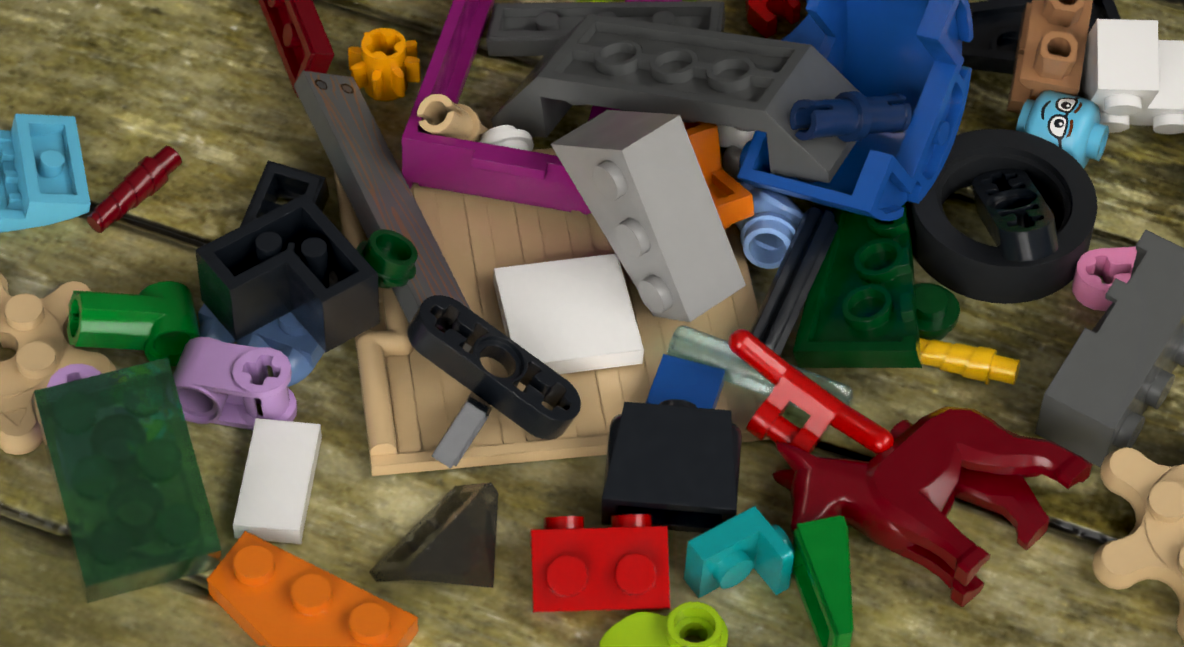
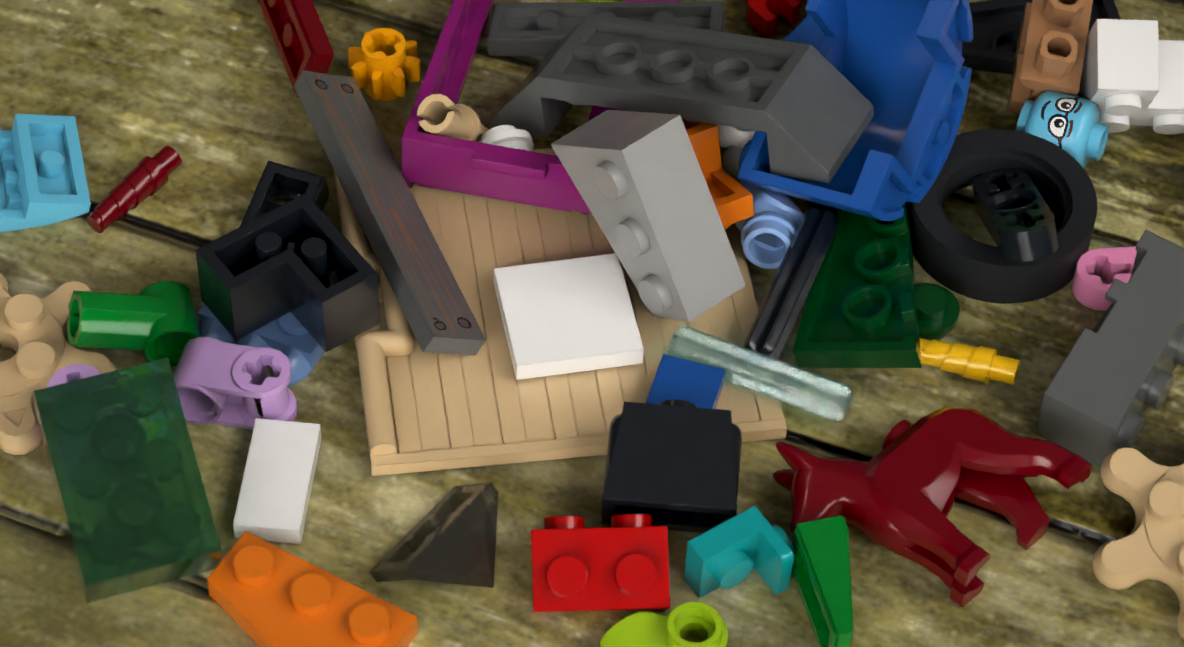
dark green plate [356,229,418,289] -> none
black beam [407,295,581,439] -> none
tile [432,391,492,469] -> none
red piece [728,329,894,454] -> none
dark blue pin [790,91,912,142] -> none

